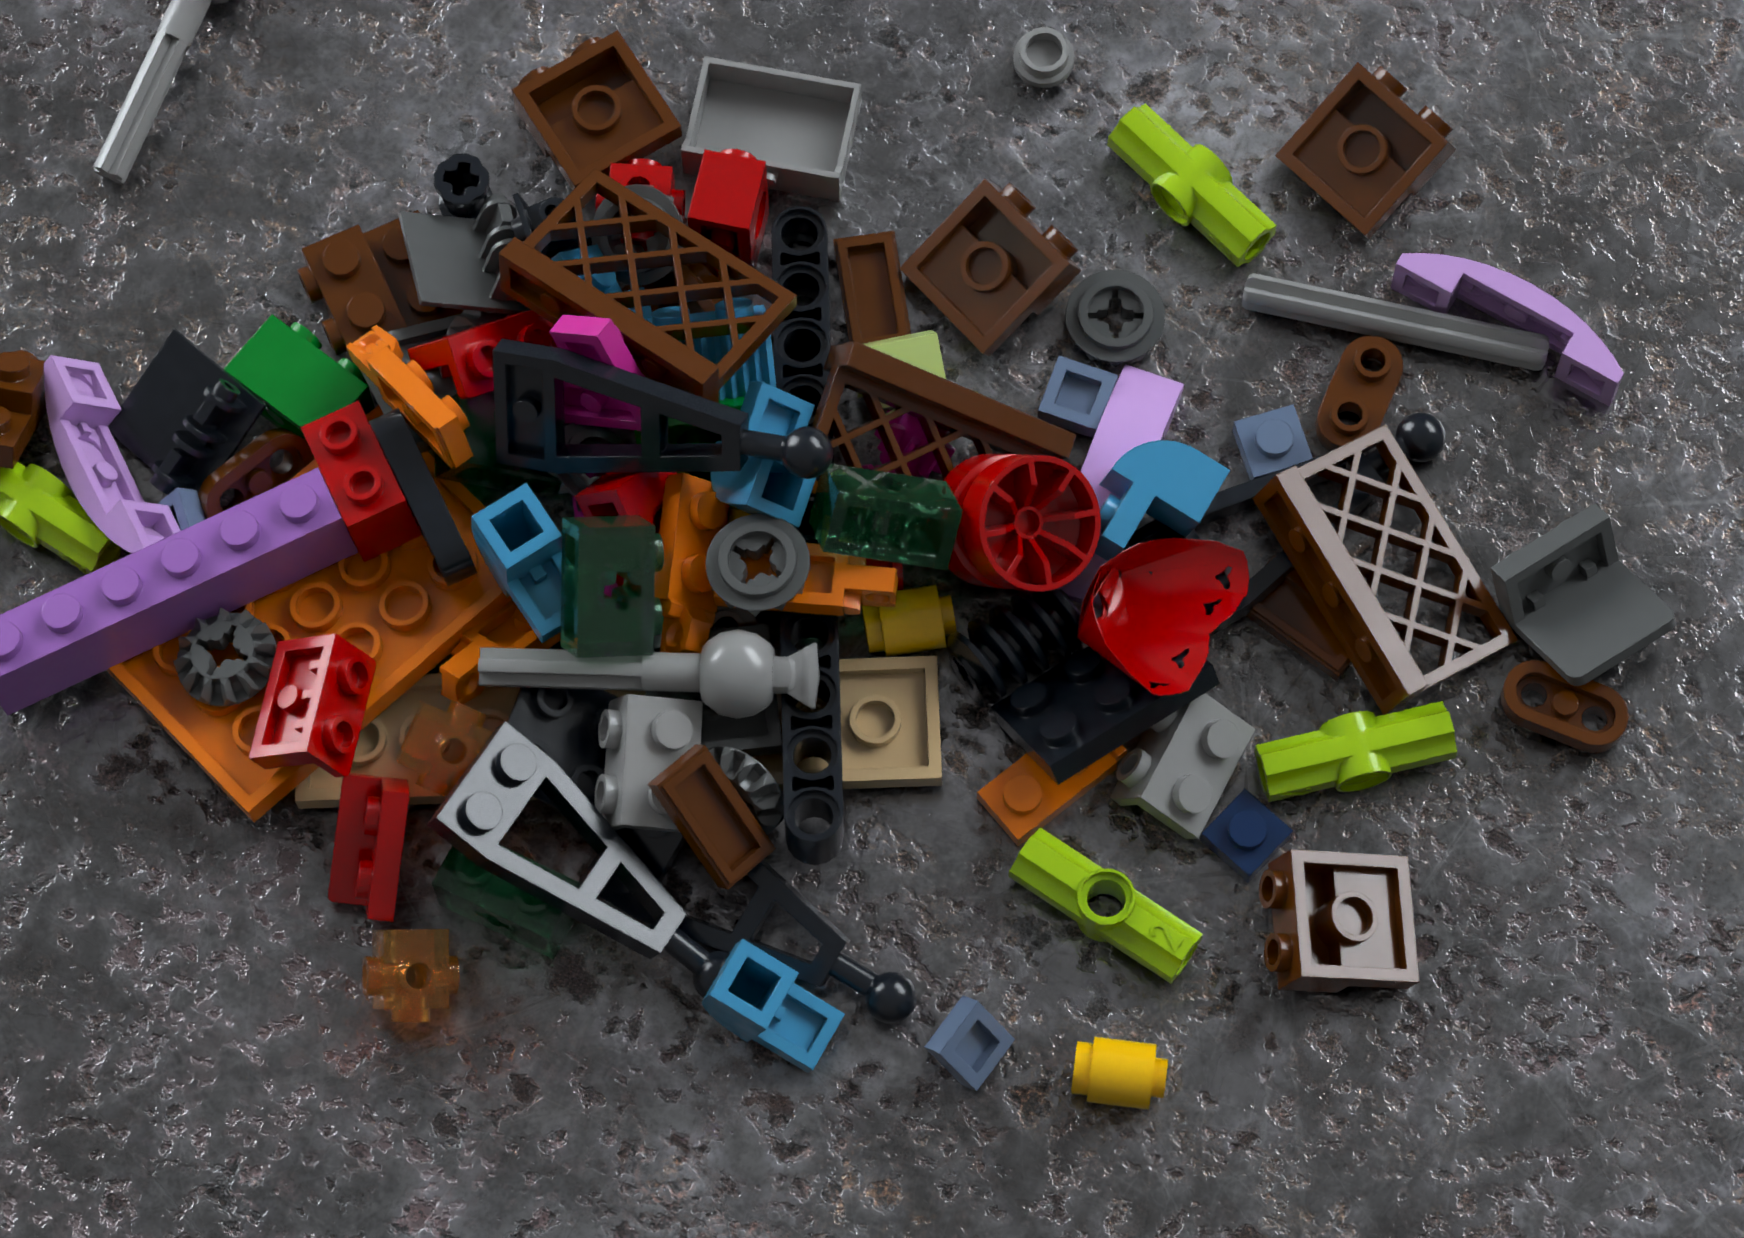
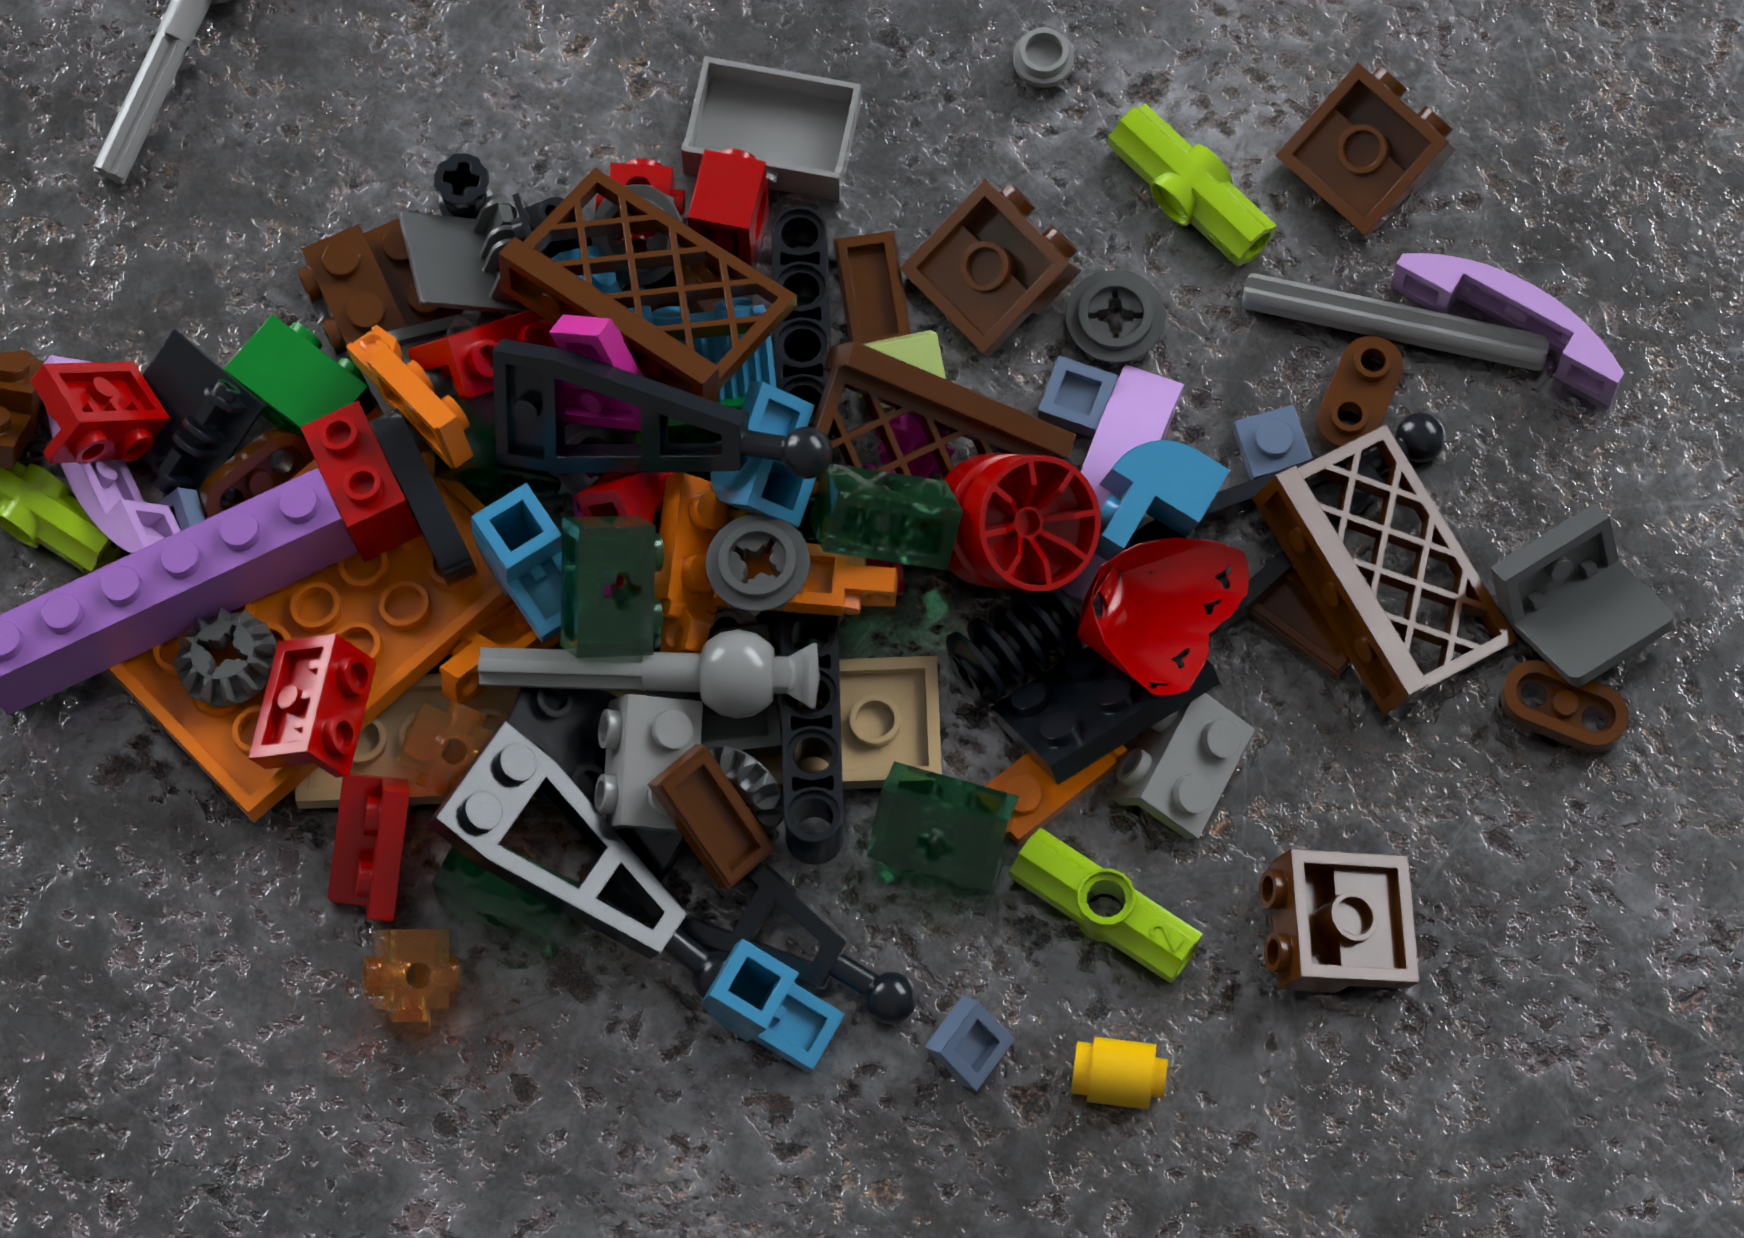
reddish brown plate [512,30,682,190] -> none
yellow brick [861,585,957,657] -> none
dark blue plate [1200,788,1293,883] -> none
lime piece [1254,701,1458,802] -> none
none -> red bracket [30,361,171,464]
none -> clear green brick [866,761,1019,892]

